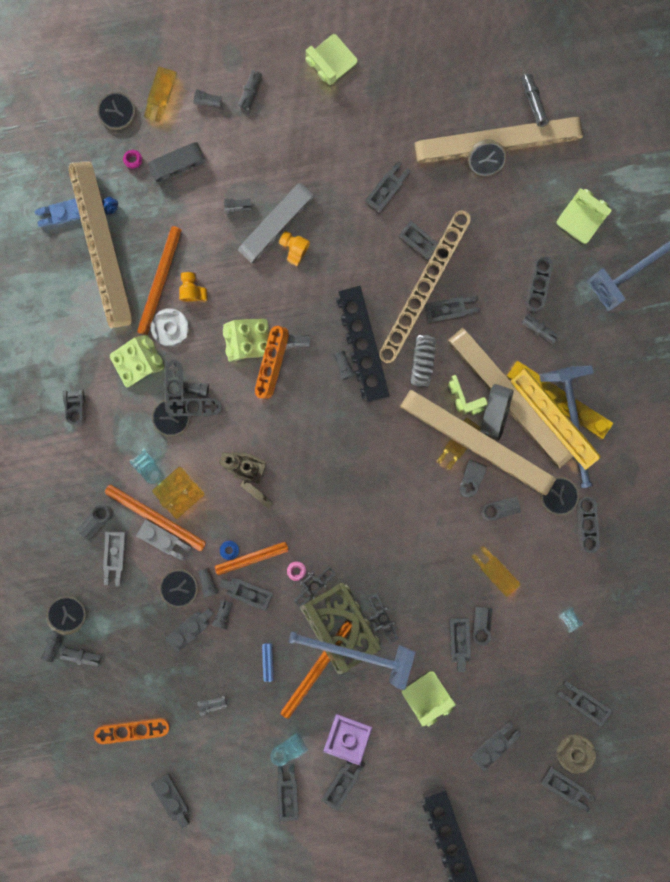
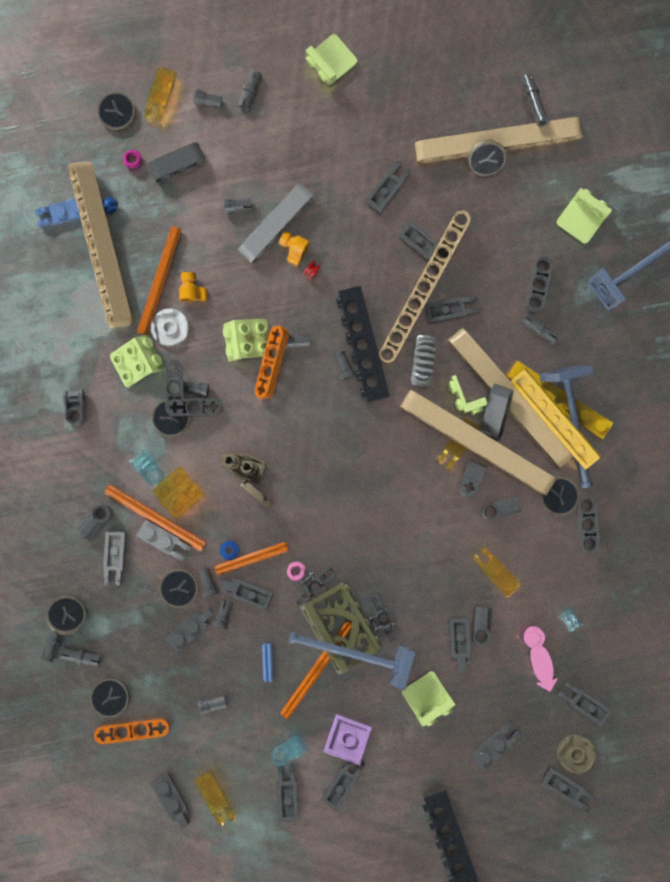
none -> black tile [90,678,129,718]
none -> clear yellow hinge [193,770,235,827]
none -> red bush [303,260,321,280]
none -> bright pink brick [524,626,557,692]

